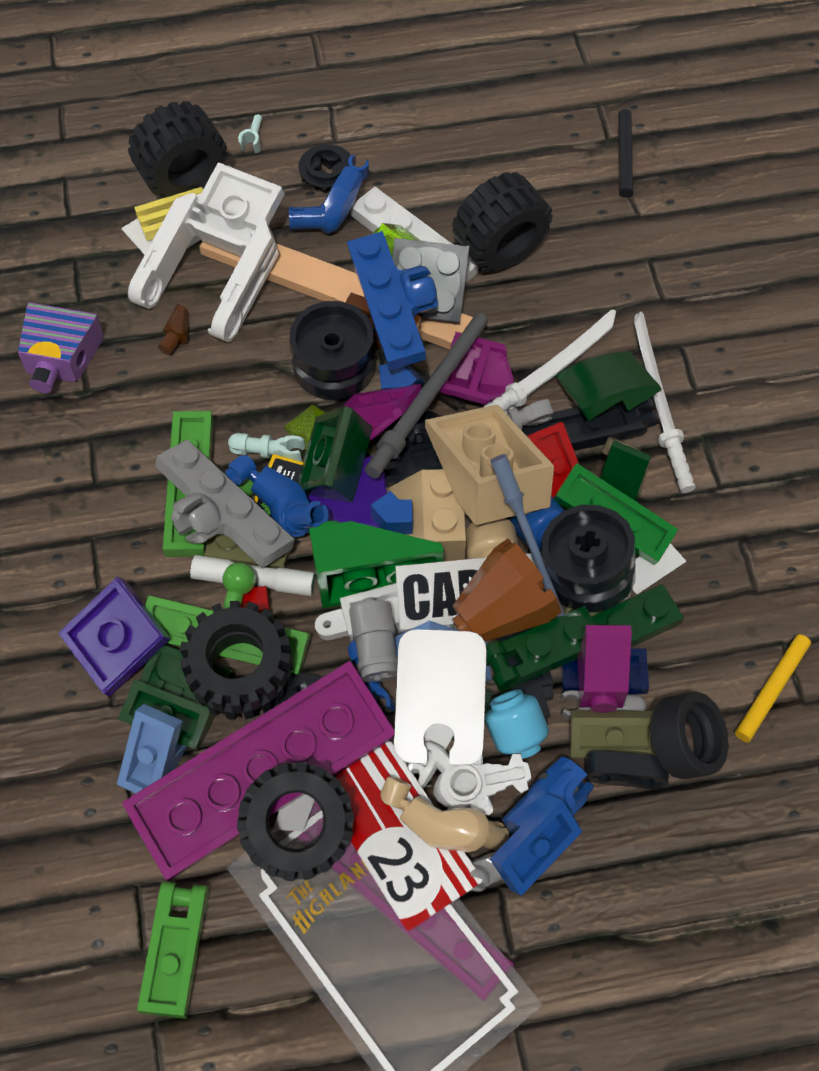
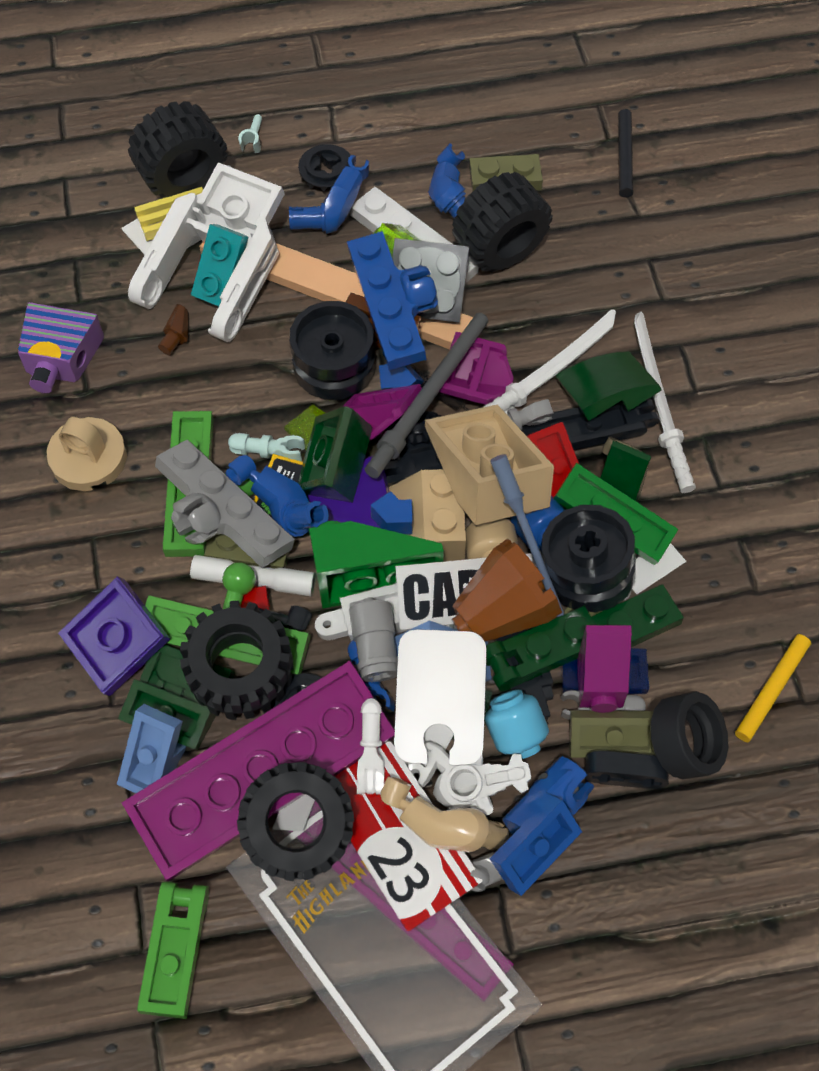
none -> tan tile [46,417,127,492]
none -> teal plate [191,224,249,306]
none -> black hand [259,605,312,632]
none -> white piece [357,698,385,795]
none -> blue arm [428,143,466,218]
none -> olive plate [469,154,543,192]

